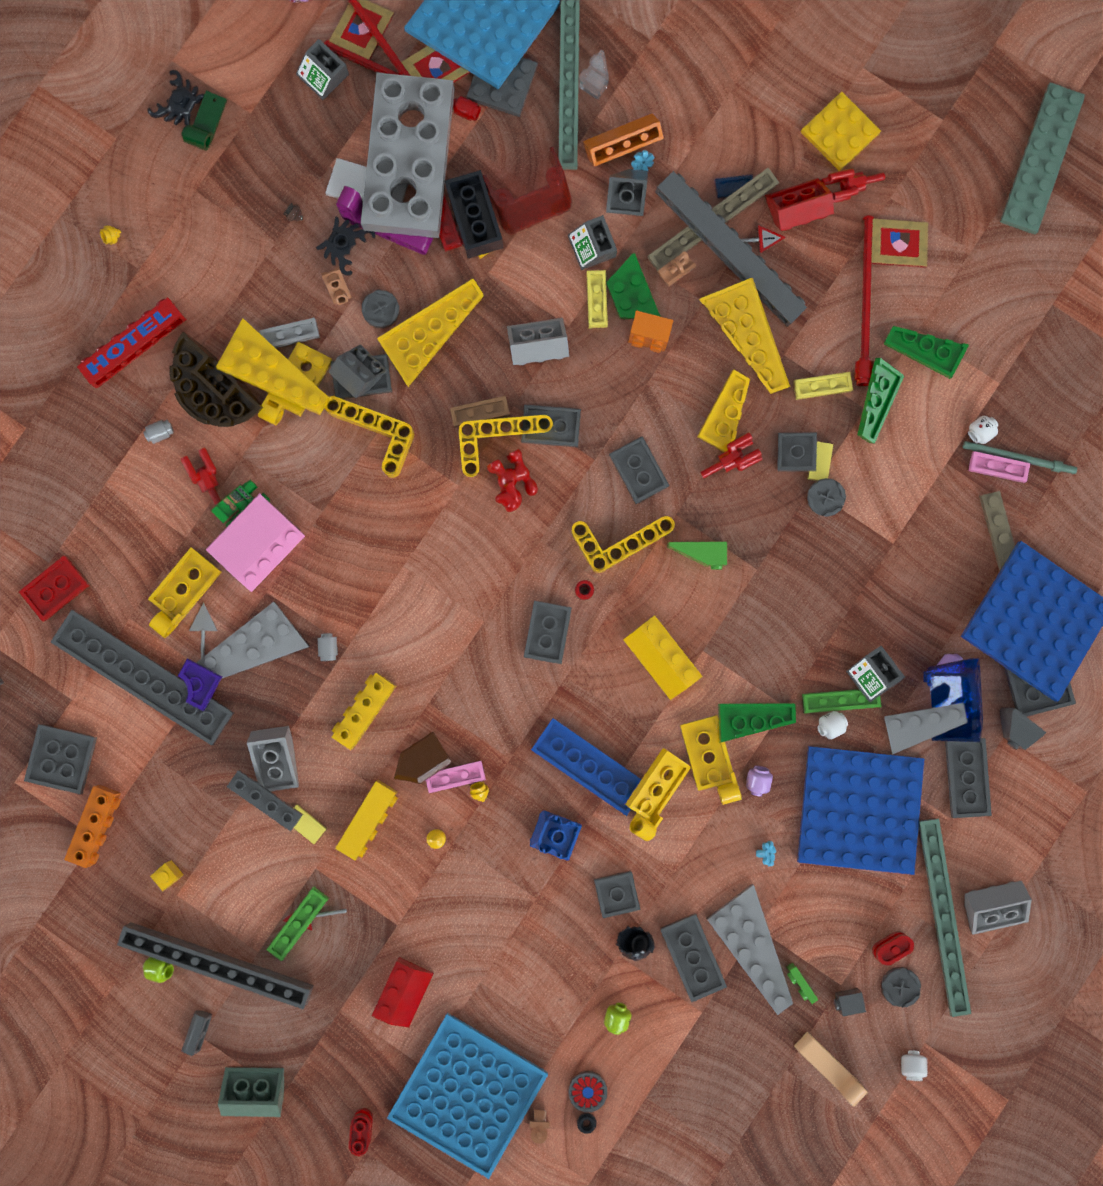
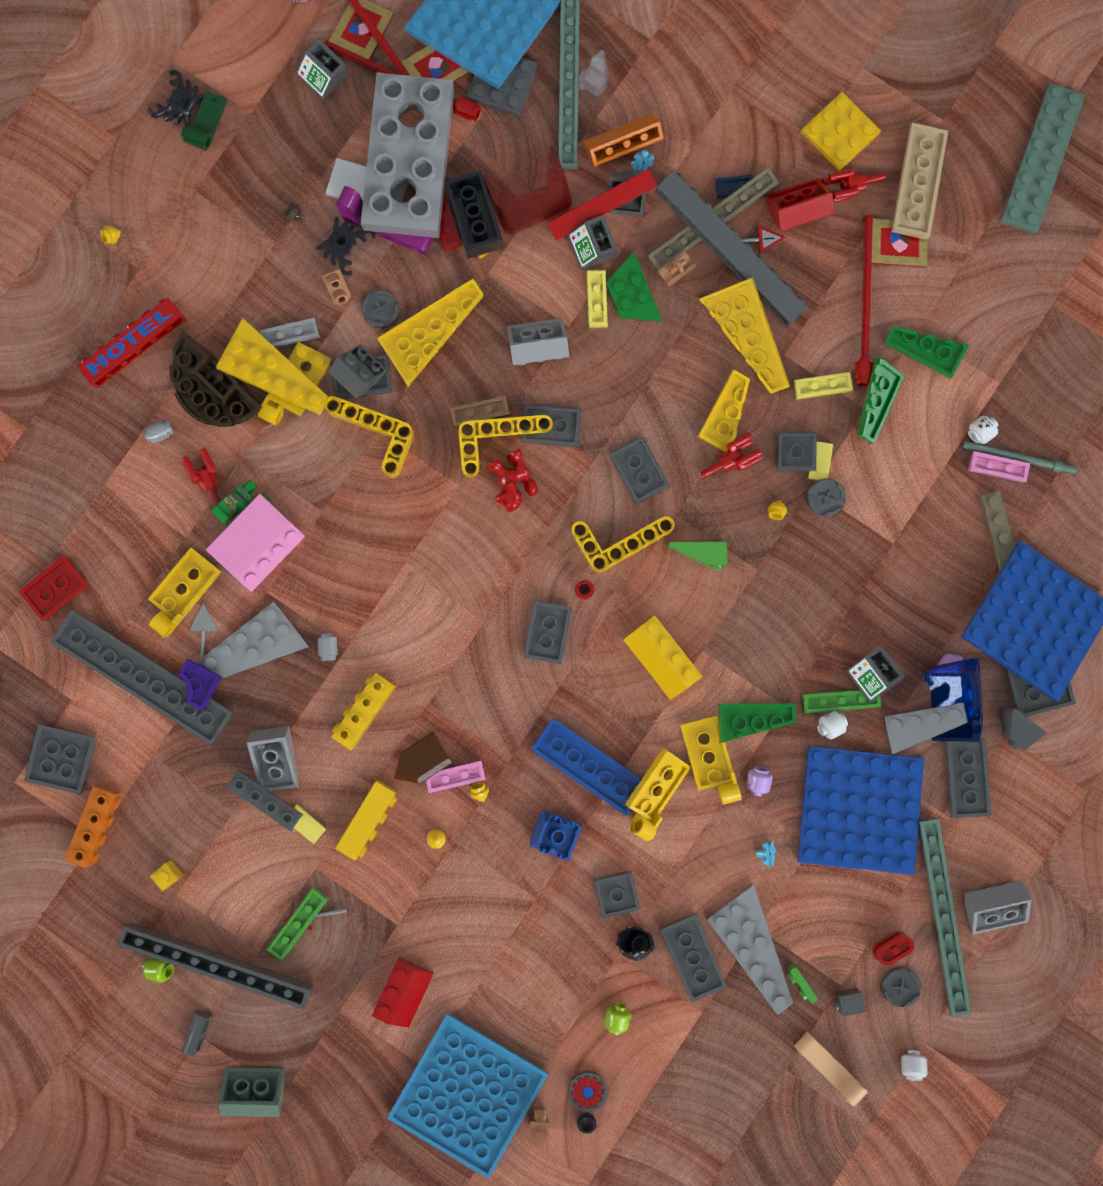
red brick [349,1108,373,1156] -> none
orange brick [628,311,673,353] -> none
none -> red tile [547,168,657,240]
none -> yellow plate [768,500,787,520]
none -> tan plate [891,123,948,240]

